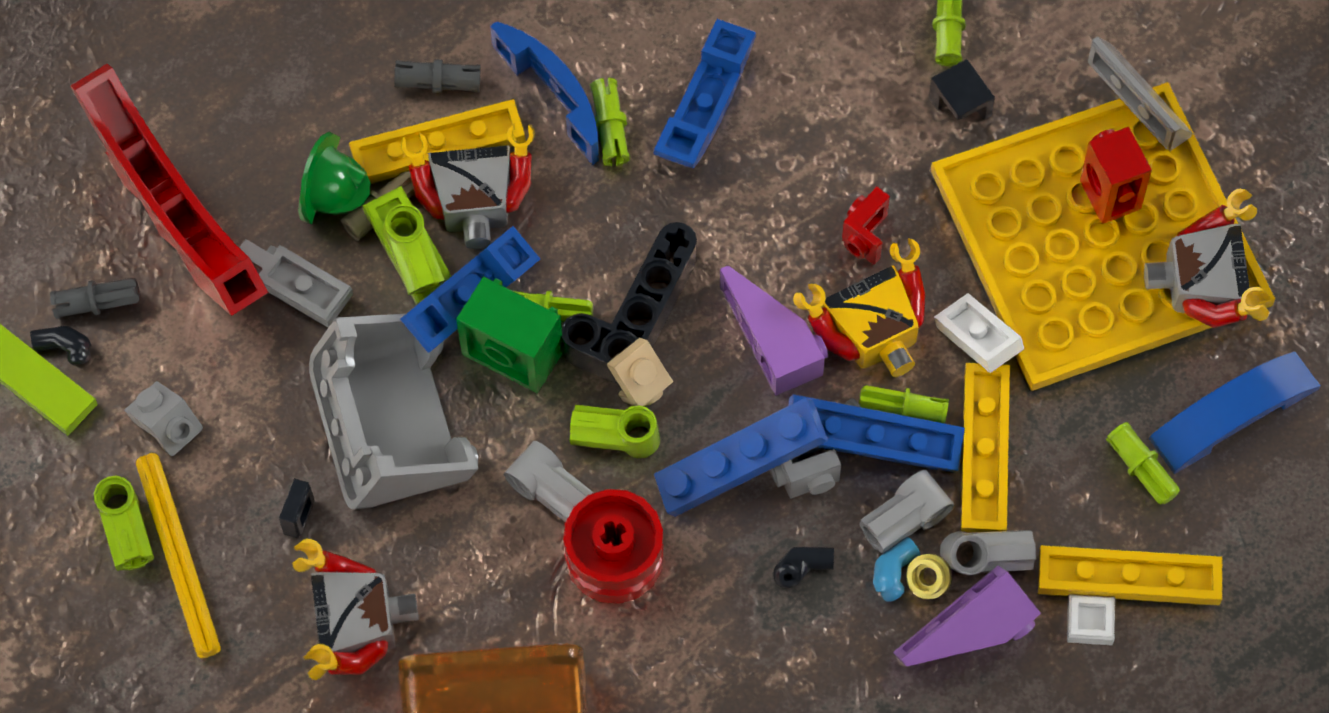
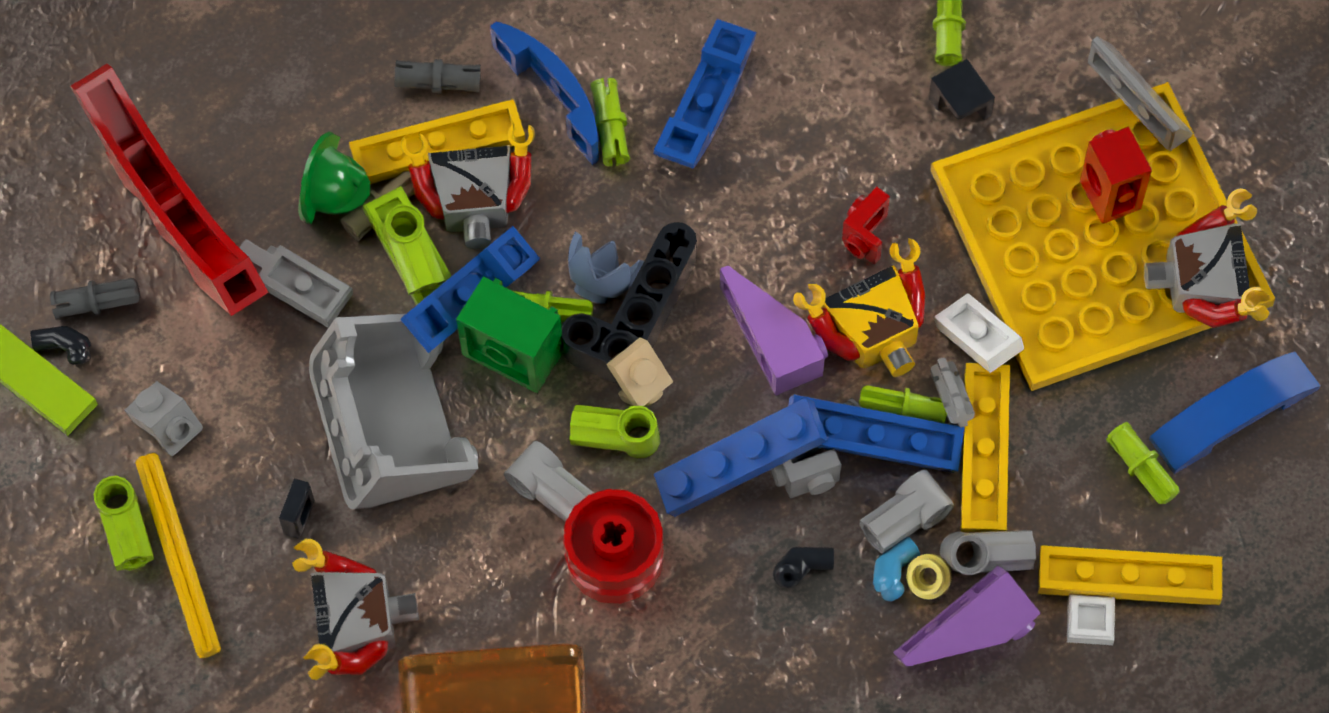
none -> sand blue piece [568,231,644,304]
none -> light grey axle [930,358,975,427]

